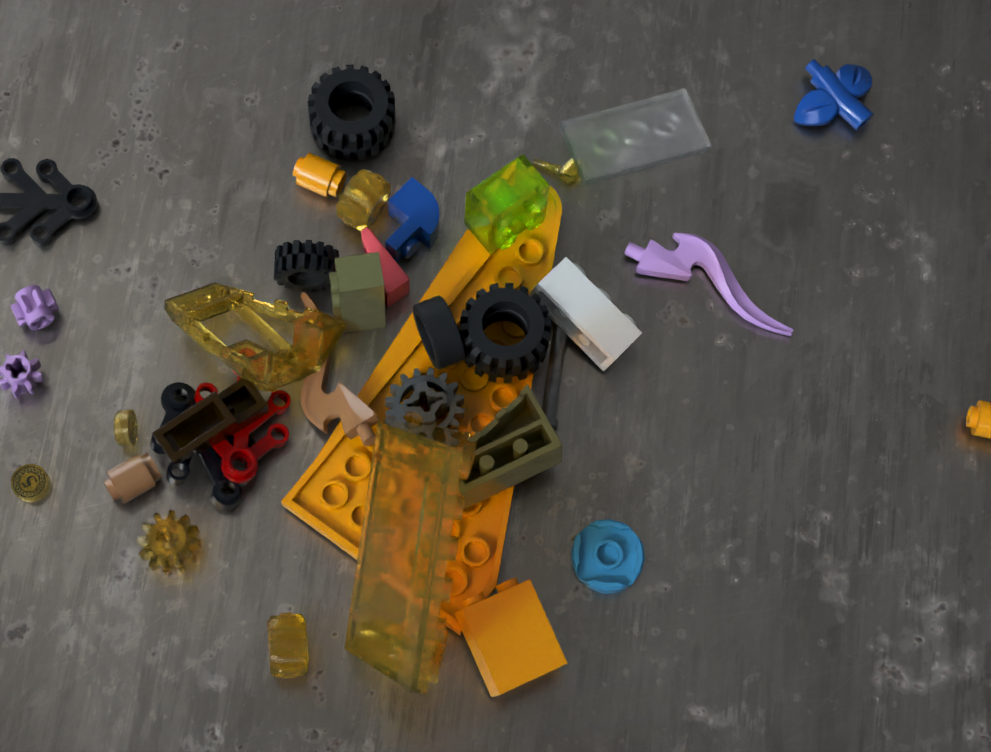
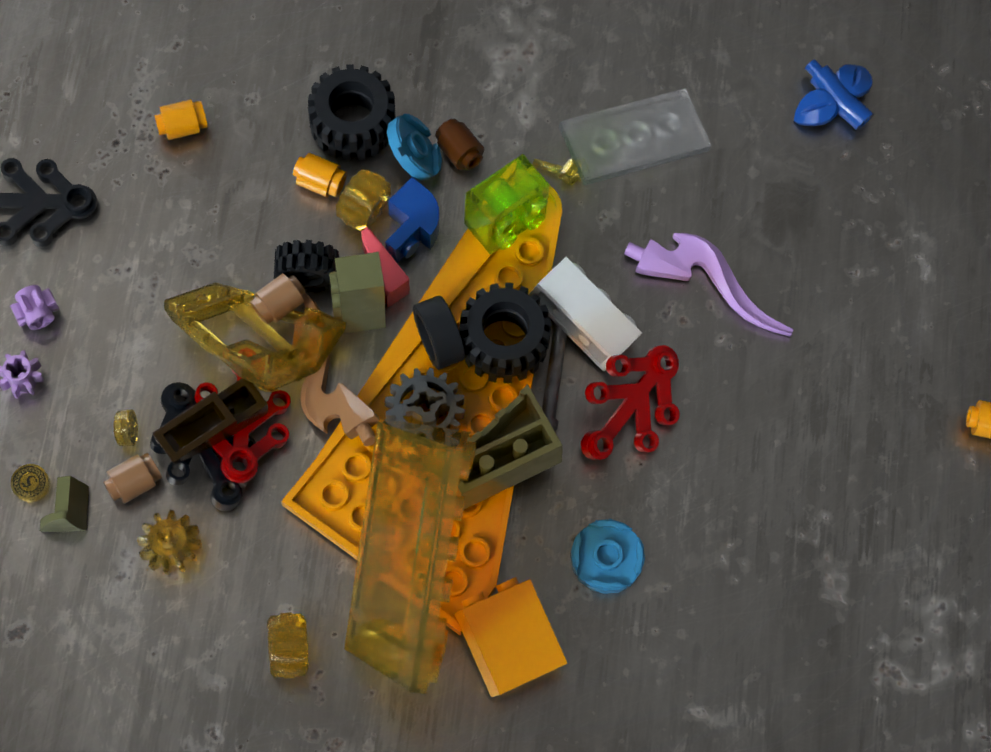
none -> olive tile [39,476,89,533]
none -> light orange brick [154,99,208,141]
none -> medium nougat brick [250,273,306,325]
none -> dark azure tile [387,114,442,181]
none -> reddish brown brick [435,119,484,170]
none -> red plant [581,345,680,460]

